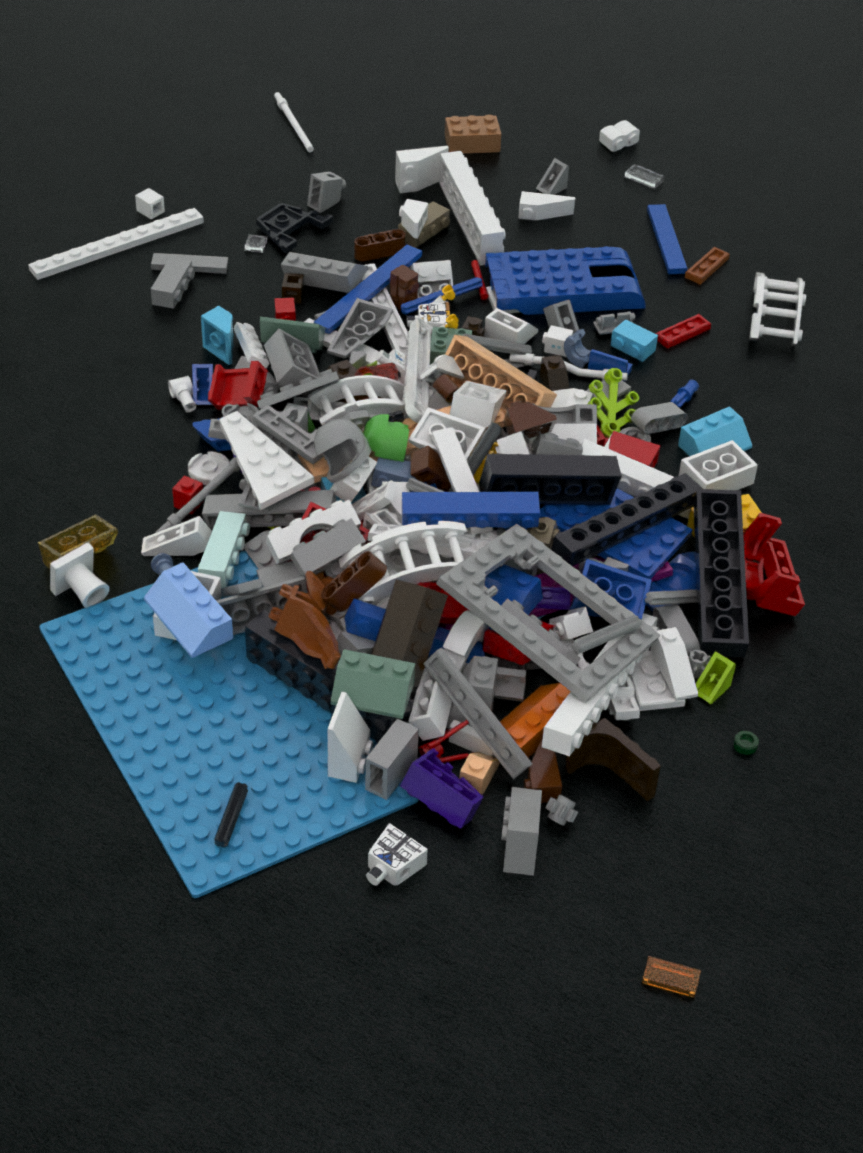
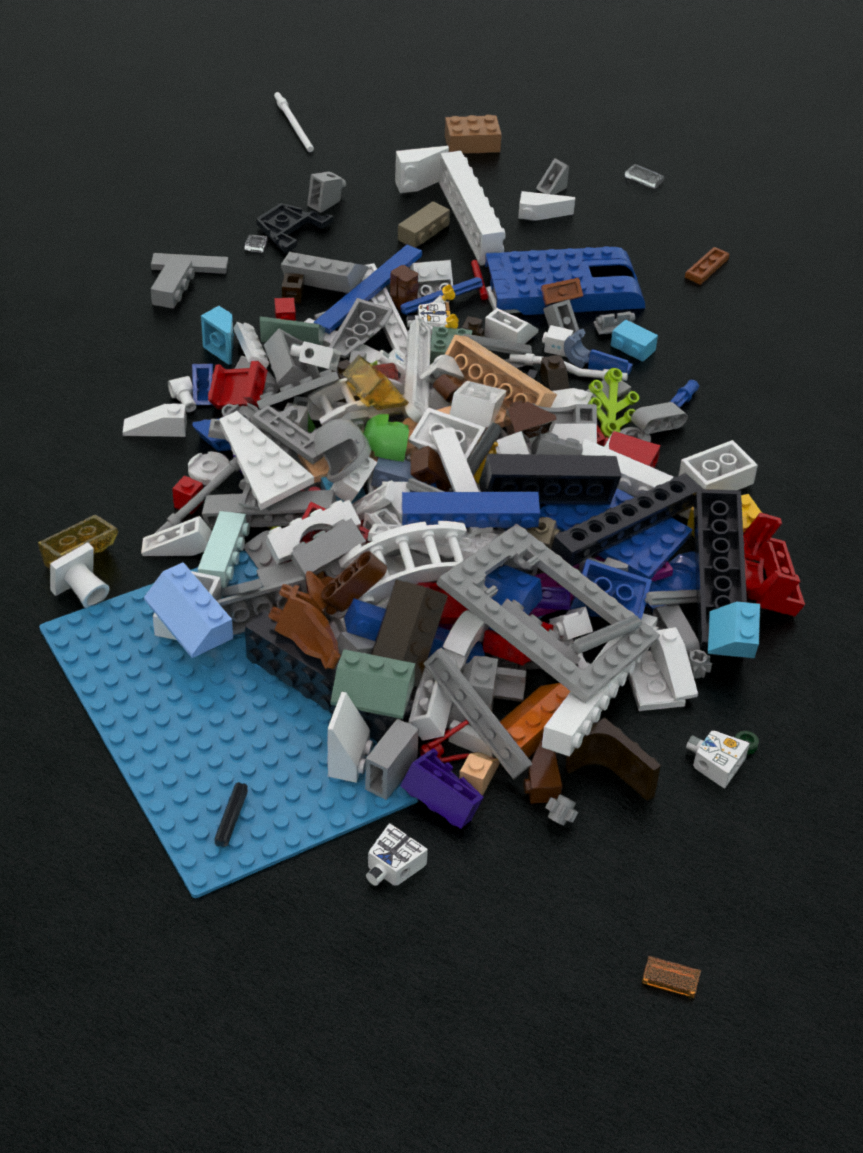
white plate [28,208,204,280] -> none
white brick [135,188,165,219] -> none
sand blue pin [151,553,173,575] -> none
reddish brown beam [354,229,406,261] -> none
white slope [399,199,428,239] -> none
light grey wedge [501,787,542,876] -> none
white brick [599,120,640,151] -> none
white brick [608,676,640,720] -> none
blue tile [647,204,687,274] -> none
red tile [655,314,711,349] -> none
medium azure slope [678,406,752,456] -> none
lime slope [696,651,736,704] -> none
white fence [749,272,806,346] -> none
none -> white slope [123,404,187,437]
none -> white torso [290,341,341,371]
none -> clear yellow slope [342,355,409,410]
none -> dark orange plate [541,277,583,306]
none -> white torso [686,731,750,788]
none -> medium azure slope [708,602,760,658]

